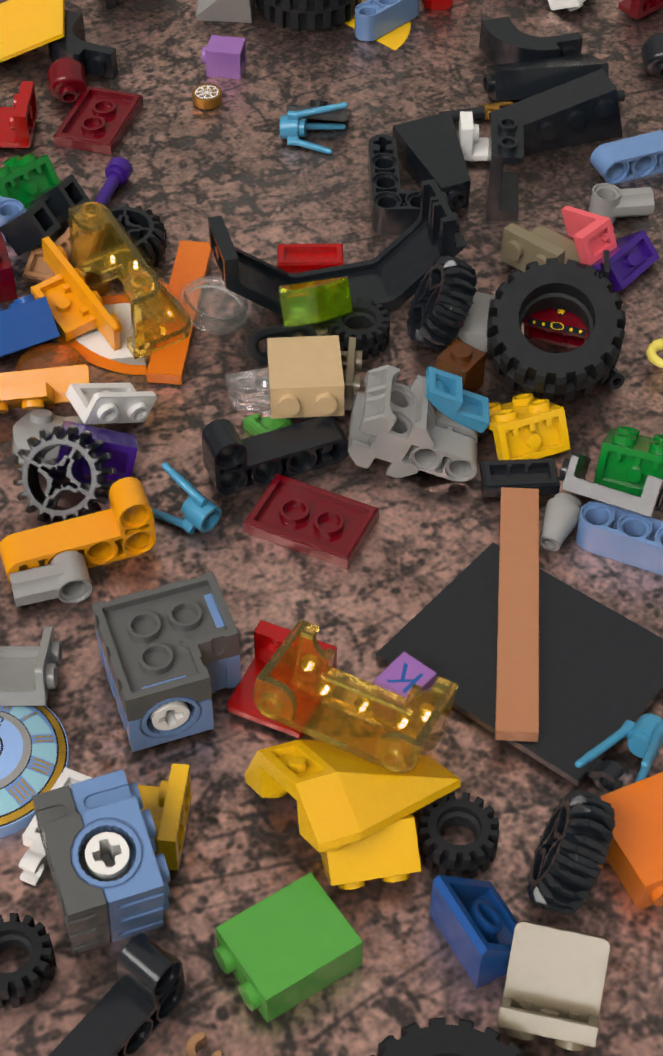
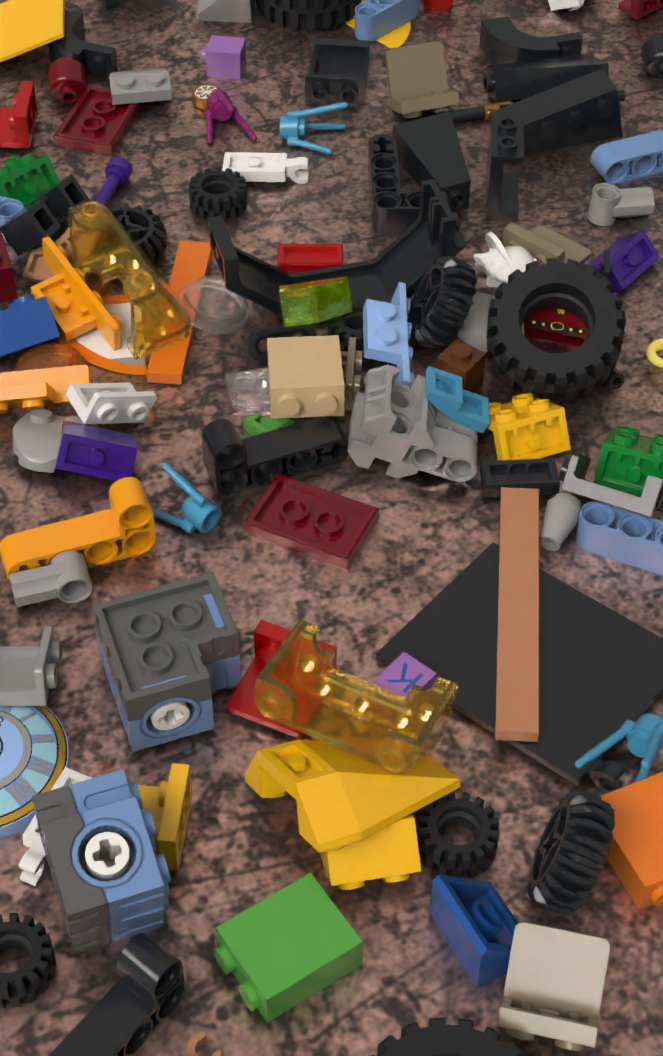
black gear [12,425,117,524] -> none
black plate [286,100,350,122] -> none
white bracket [458,111,489,162] -> none
coral bracket [561,205,617,266] -> none
none -> light grey slope [109,68,172,105]
none -> black tyre [189,167,247,222]
none -> magenta plant [204,88,257,144]
none -> white plate [222,152,309,184]
none -> black panel [305,37,371,106]
none -> light blue bracket [363,282,414,387]
none -> dark tan bracket [385,41,459,118]
none -> white hair [473,231,537,288]

